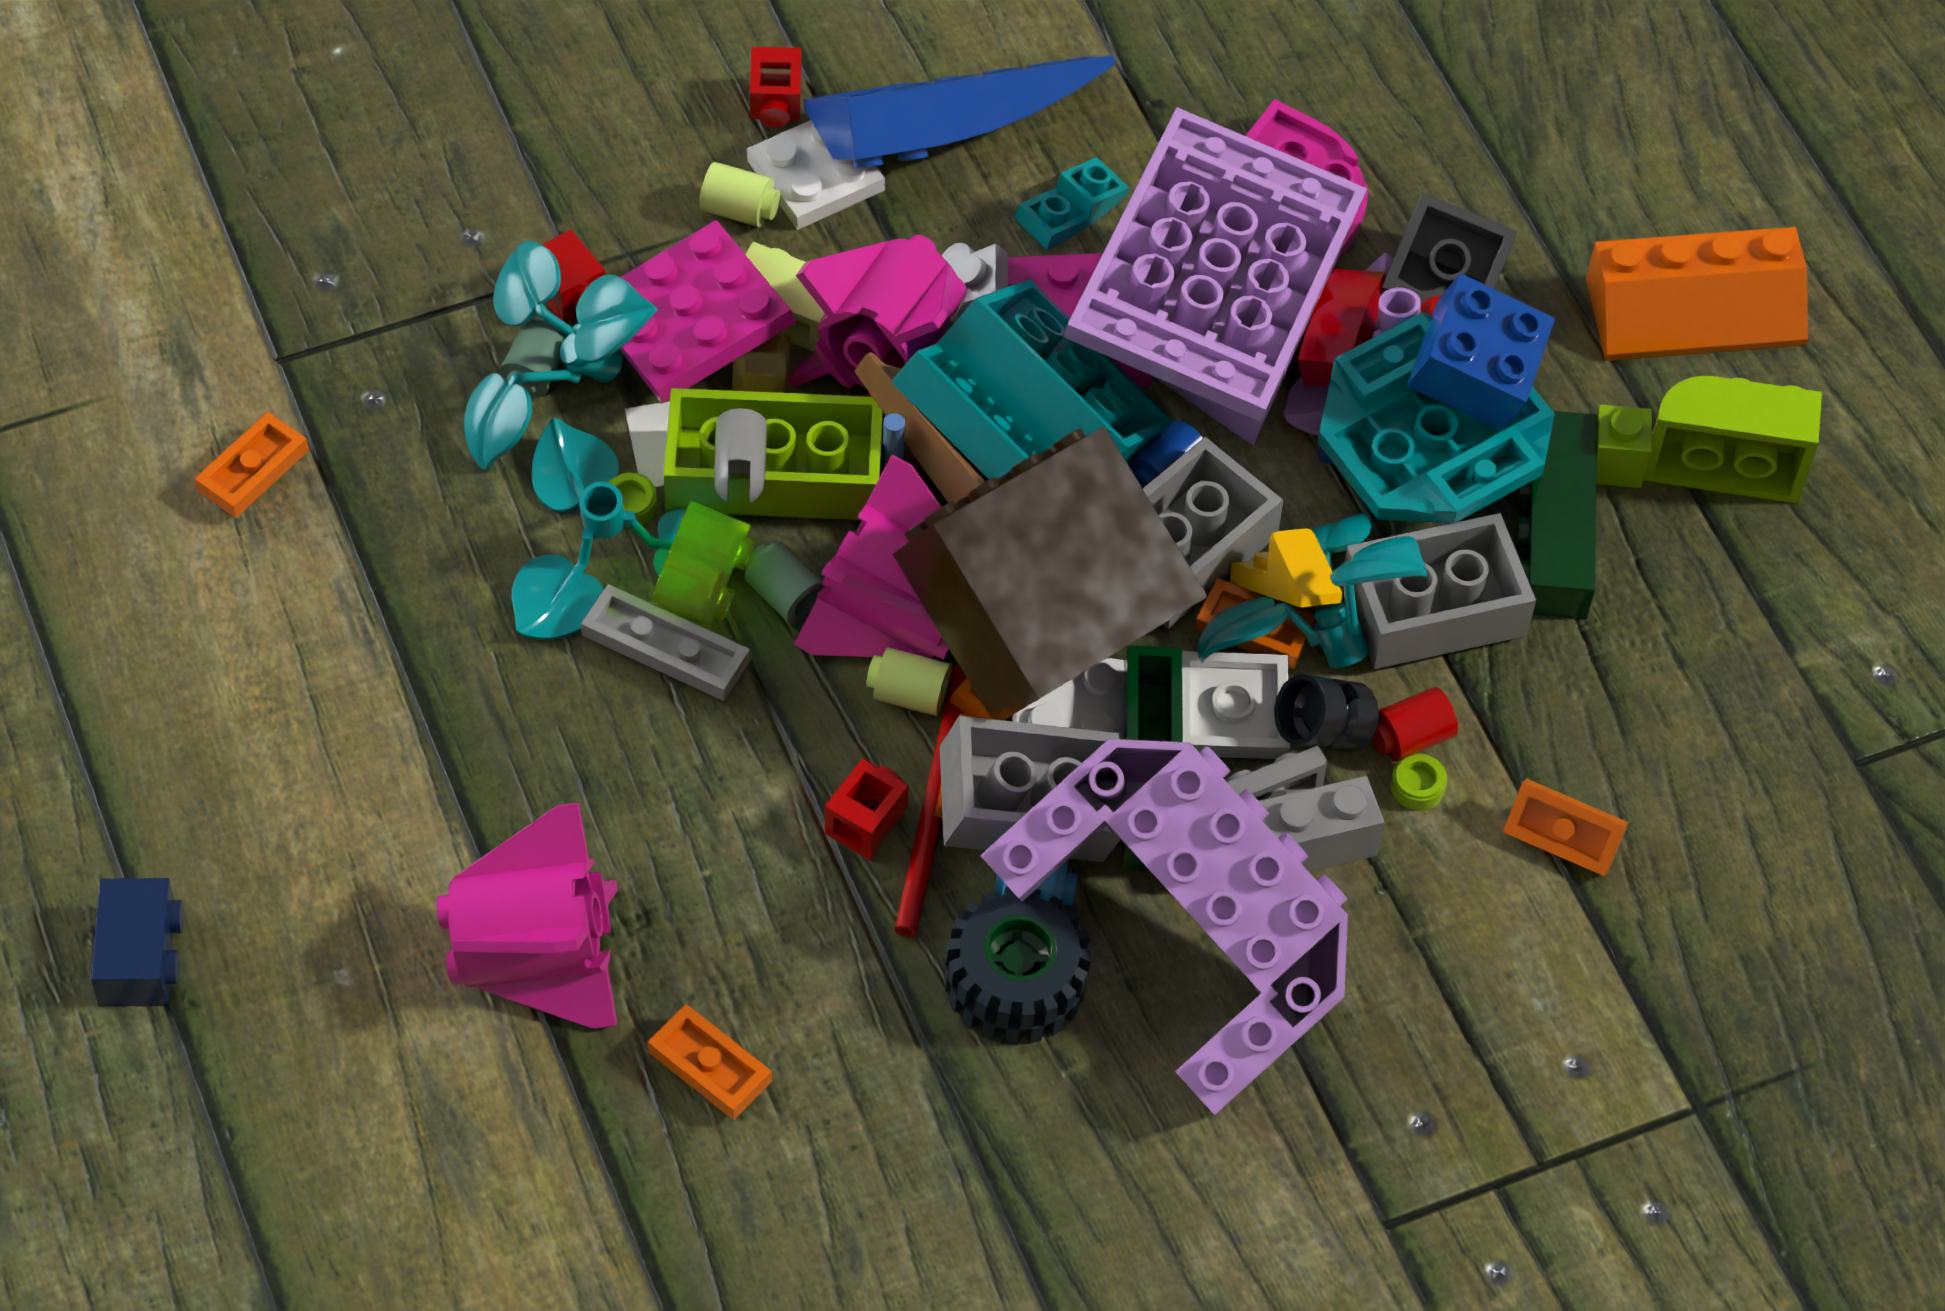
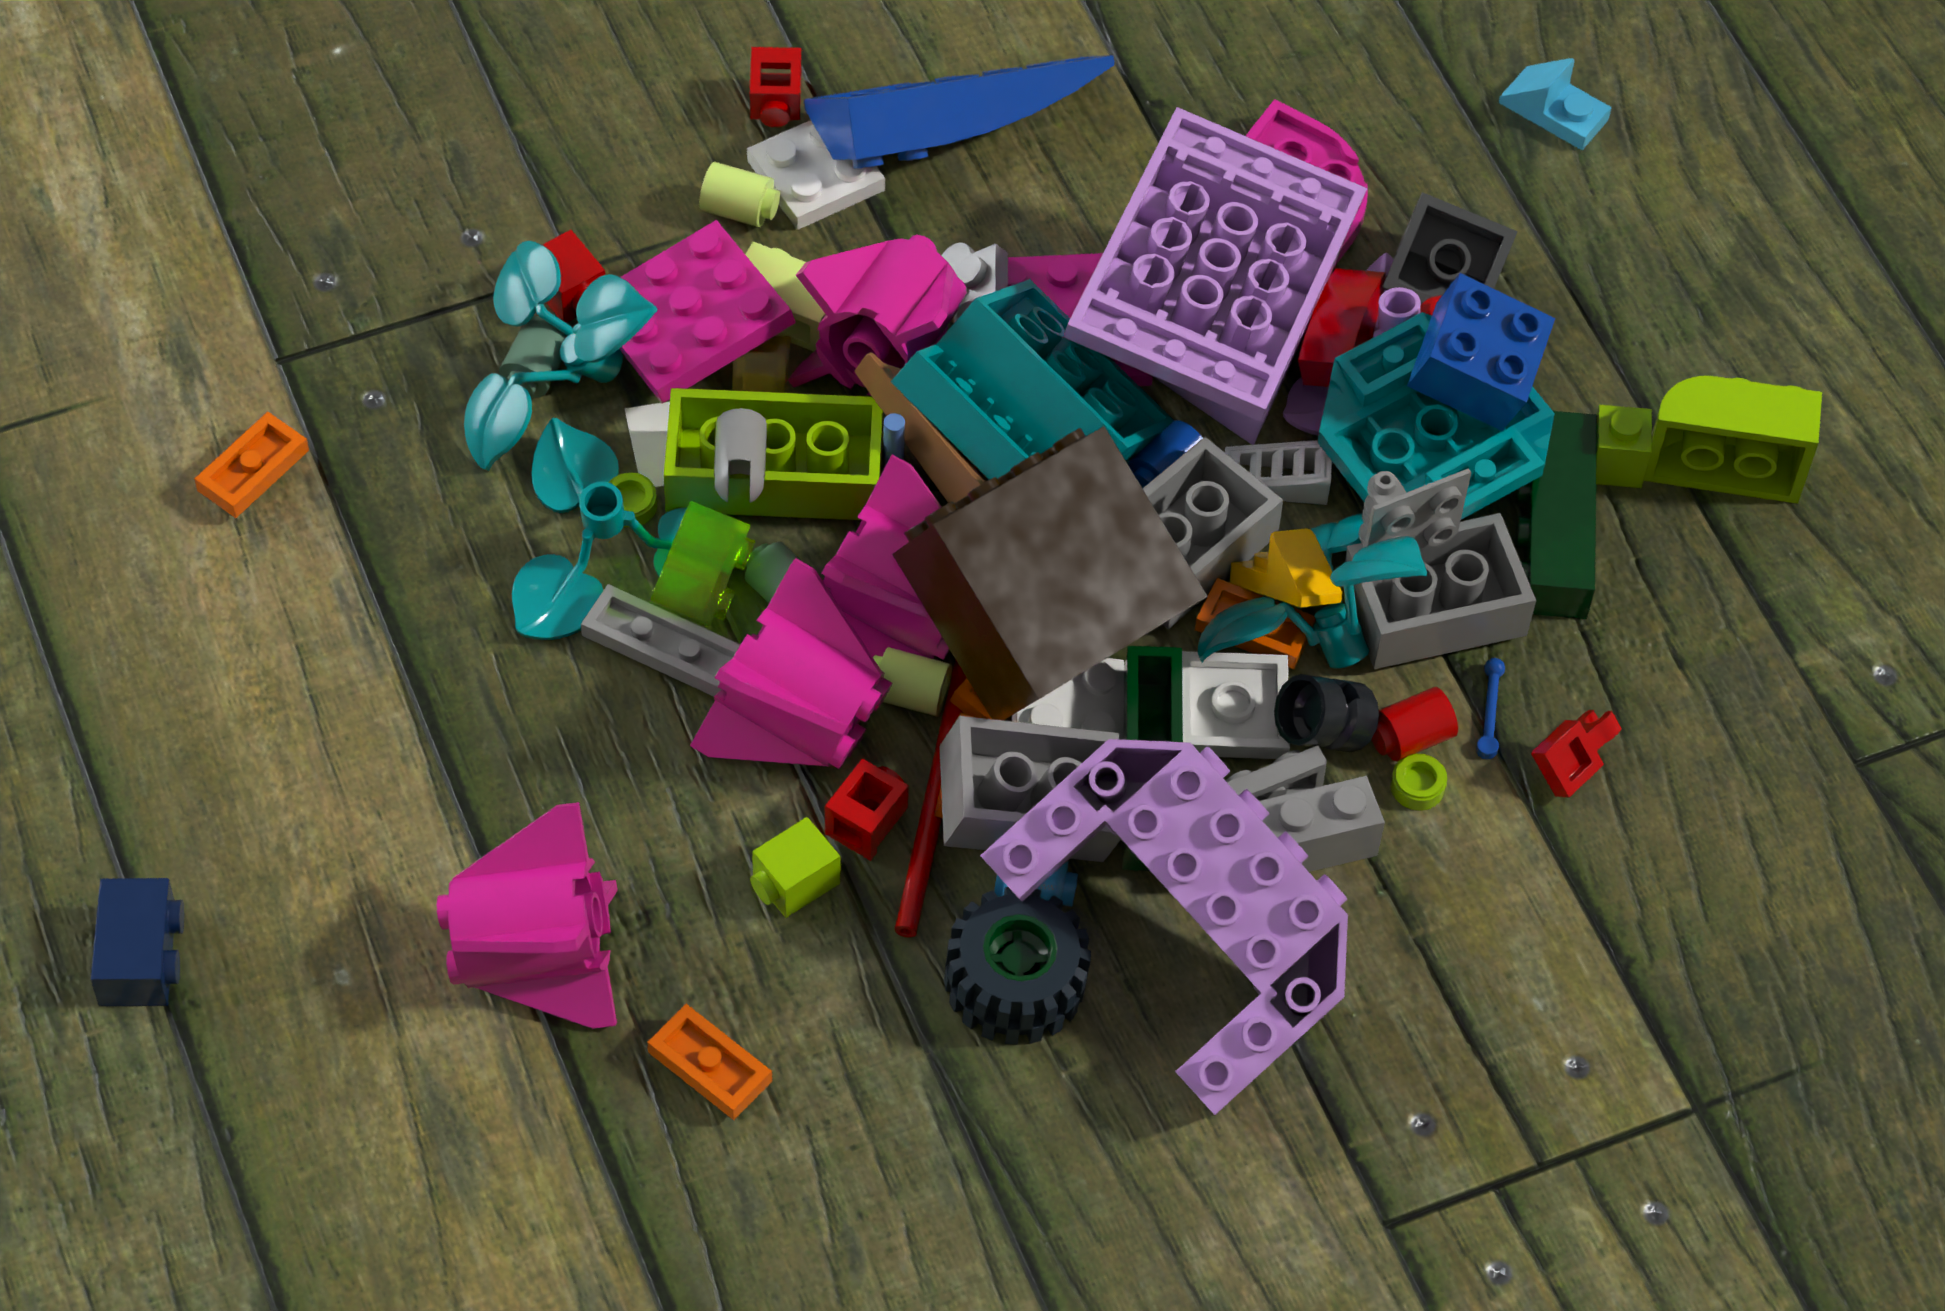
teal slope [1014,157,1130,250] -> none
orange plate [1502,778,1629,876] -> none
orange slope [1586,227,1808,361] -> none
none -> dark pink brick [690,558,893,769]
none -> lime brick [750,817,840,918]
none -> white slope [1225,441,1332,505]
none -> light grey hinge [1359,468,1471,549]
none -> blue hinge [1476,658,1505,760]
none -> medium azure slope [1499,58,1611,150]
none -> red plate [1531,710,1622,798]

